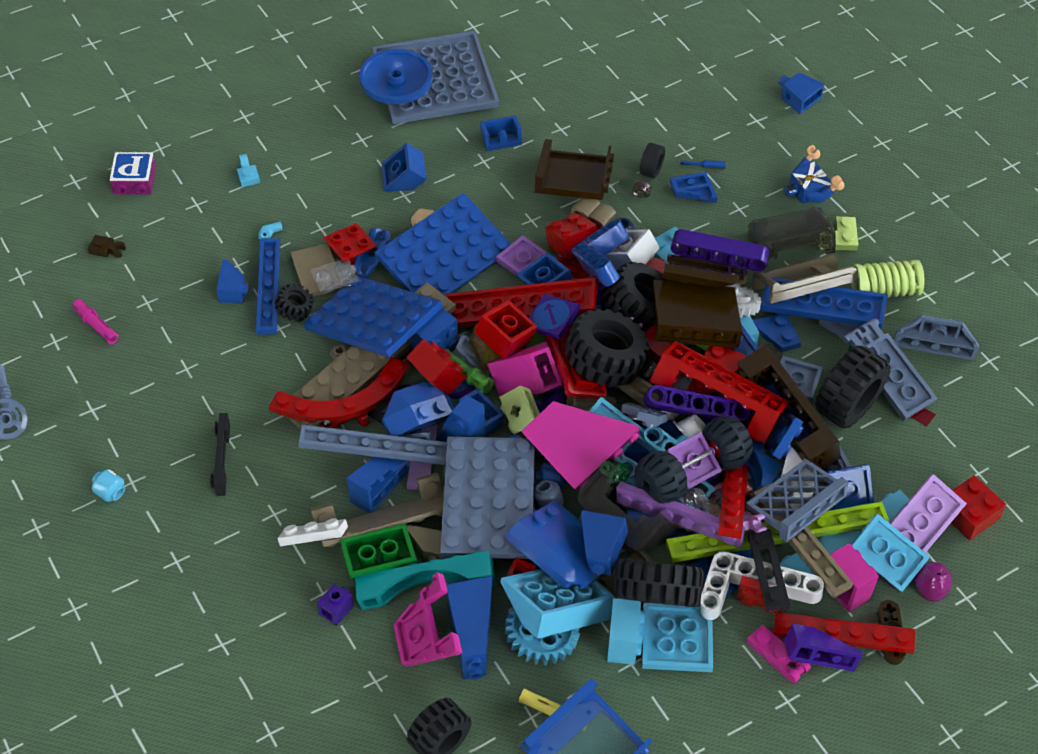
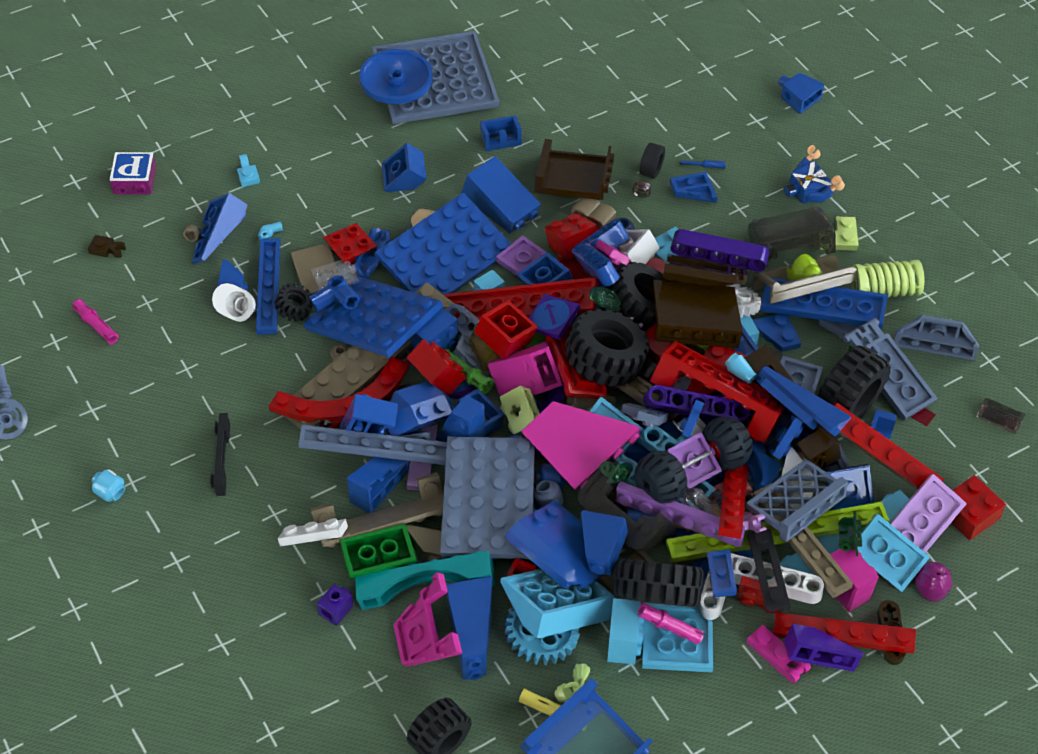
none -> dark tan hinge [183,225,200,242]
none -> wedge [192,193,248,264]
none -> white piece [212,283,257,322]
none -> blue piece [309,275,360,312]
none -> blue wedge [340,394,398,434]
none -> sand blue plate [446,304,479,337]
none -> blue slope [461,156,541,233]
none -> medium azure brick [473,270,505,291]
none -> yellowish green piece [555,664,590,703]
none -> clear green gear [589,287,621,310]
none -> dark pink plate [594,240,630,265]
none -> dark pink pin [637,603,704,645]
none -> blue plate [679,400,704,438]
none -> blue plate [707,550,737,598]
none -> medium azure cone [725,353,757,384]
none -> blue wedge [755,366,851,437]
none -> lime piece [786,254,822,281]
none -> red brick [831,403,944,490]
none -> dark green hinge [838,511,862,556]
none -> blue panel [871,409,897,440]
none -> clear smoke slope [977,398,1025,433]

